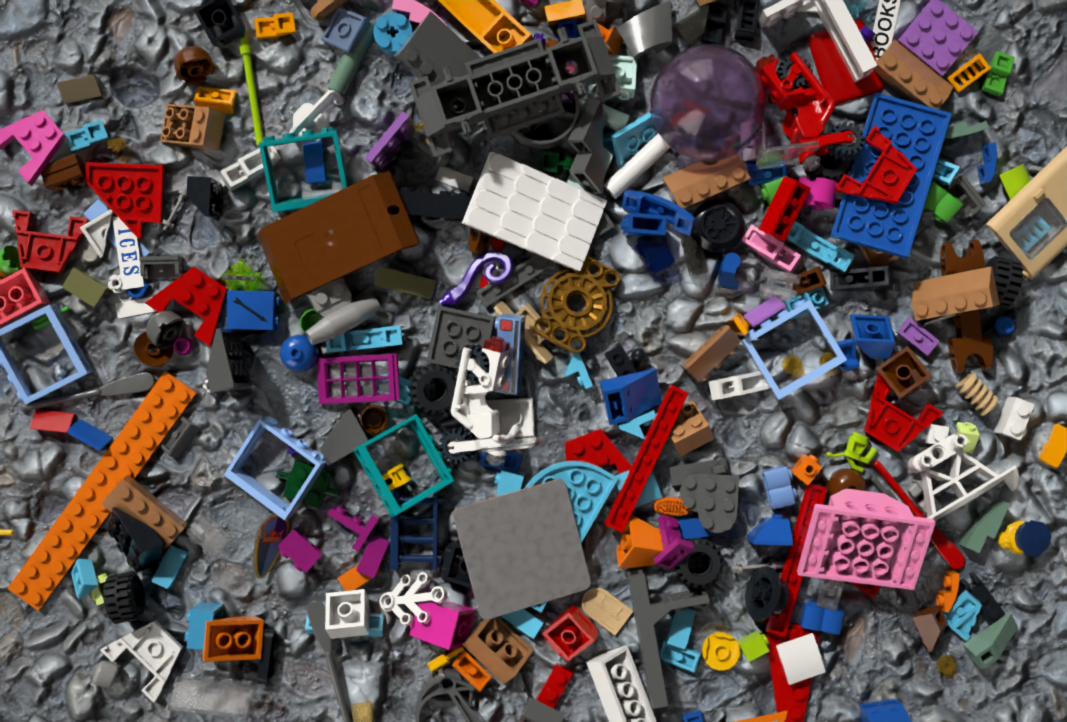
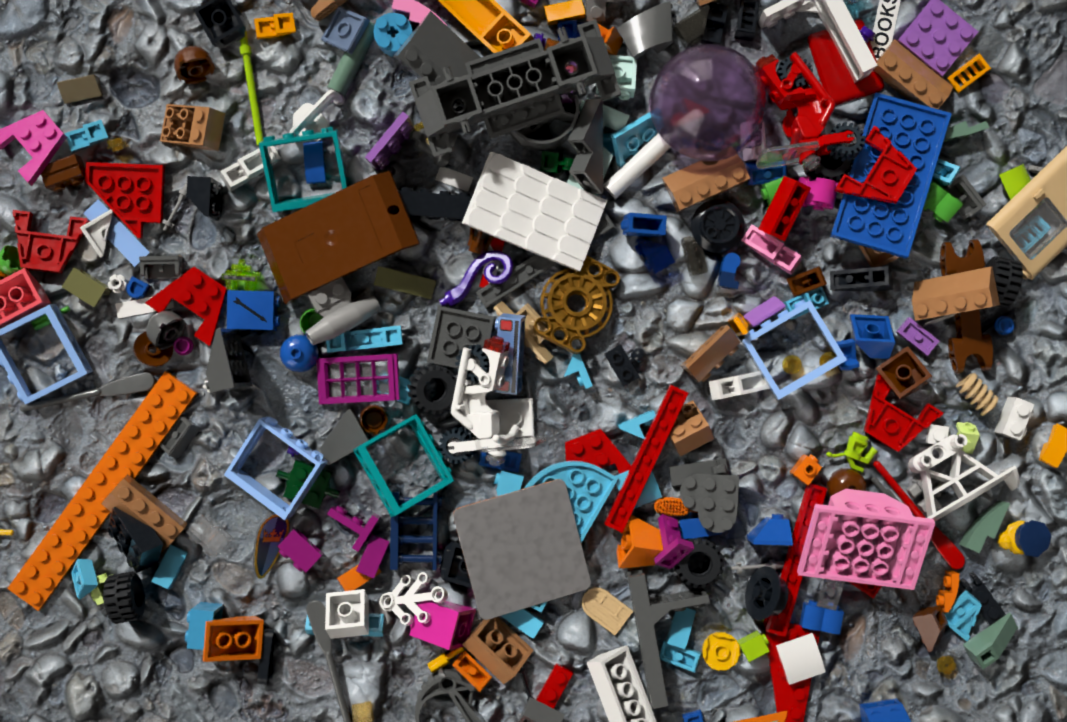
slope [30,409,75,433] -> none
blue slope [67,420,113,451] -> none
light grey head [90,660,122,689] -> none
white wing [100,620,183,703] -> none
white sticker [112,216,144,290] -> none
clear slope [168,675,257,718] -> none
light orange slope [194,86,237,114] -> none
yellow piece [382,463,412,491] -> none
red slope [541,605,598,662] -> none
blue slope [599,368,662,425] -> none
blue slope [622,190,695,236] -> none
clear brick [758,269,801,302] -> none
medium blue brick [761,465,797,509] -> none
medium azure slope [786,221,855,272] -> none
blue slope [977,142,997,185] -> none
bright green slope [982,51,1015,97] -> none

